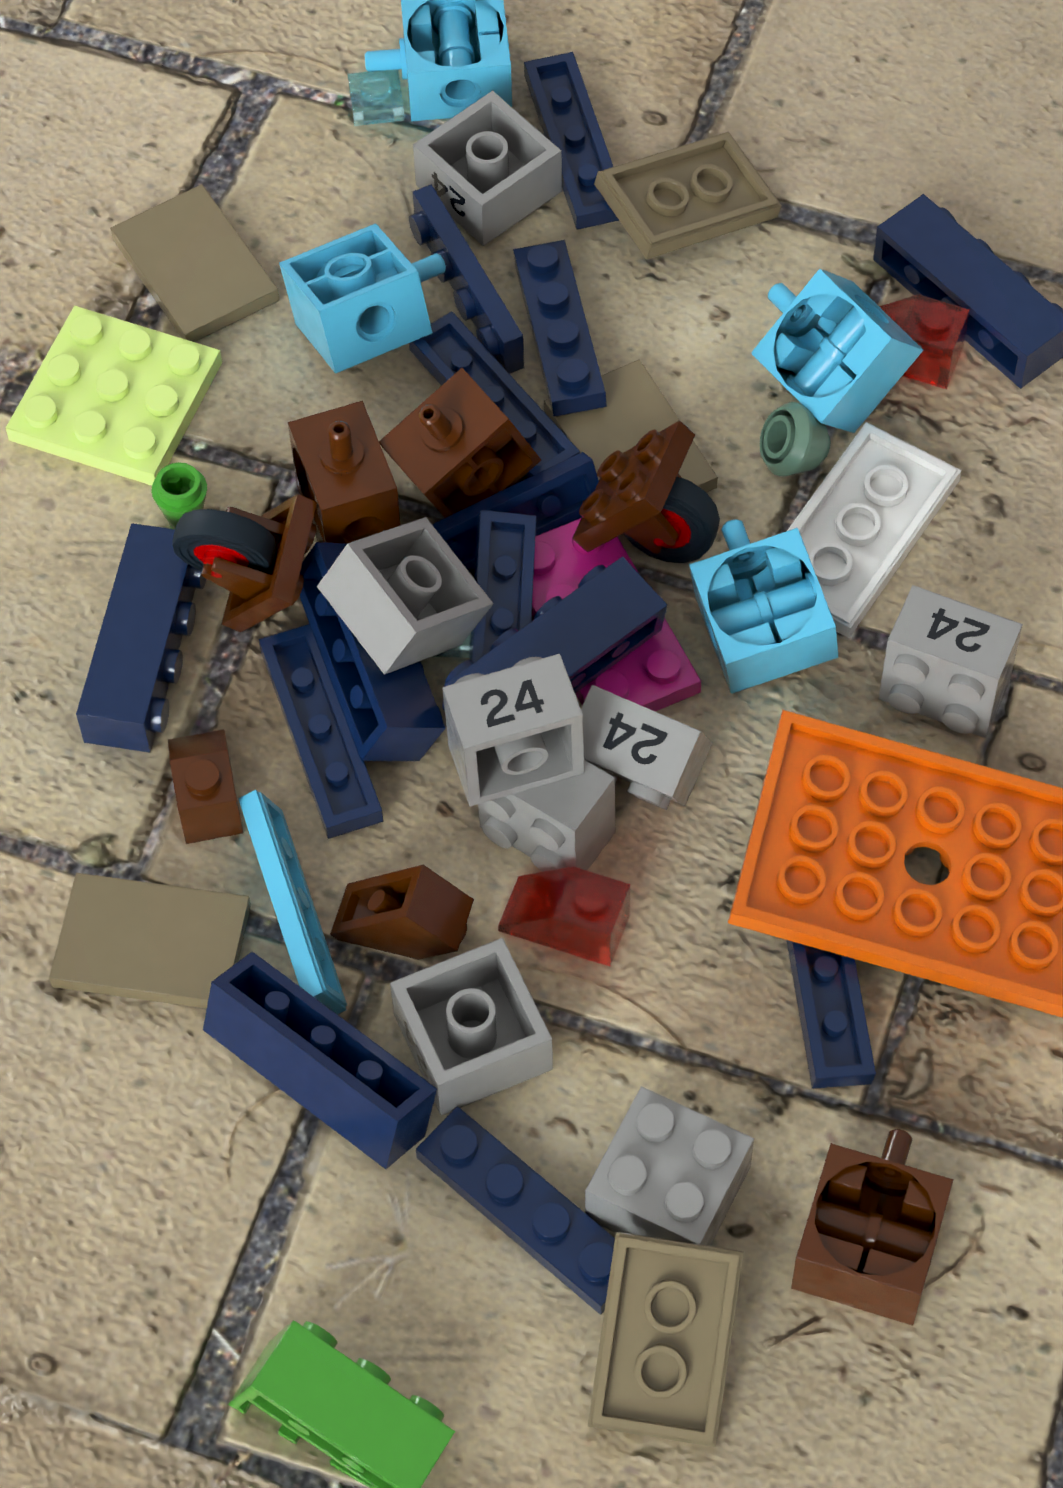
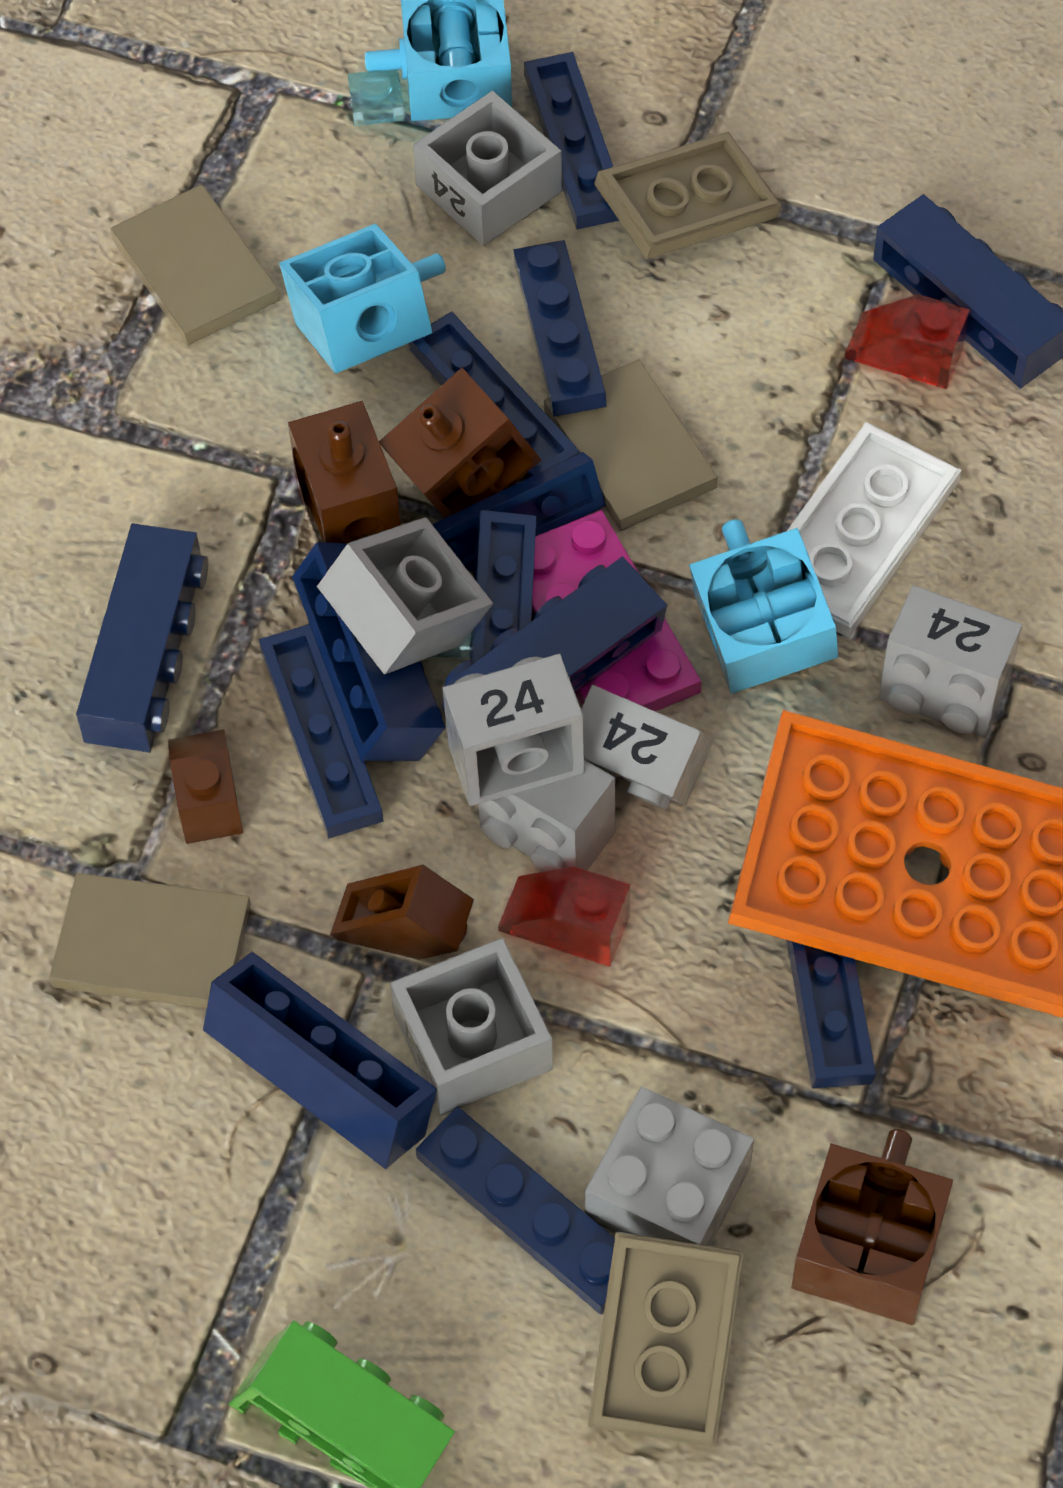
yellowish green plate [6,305,222,486] -> none
bright green cone [151,462,207,529] -> none
plate [172,494,317,632] -> none
medium azure tile [238,790,347,1015] -> none
dark blue plate [409,184,524,374] -> none
reddish brown plate [572,420,720,563] -> none
medium azure piece [751,269,923,433] -> none
sand green cone [760,402,831,477] -> none

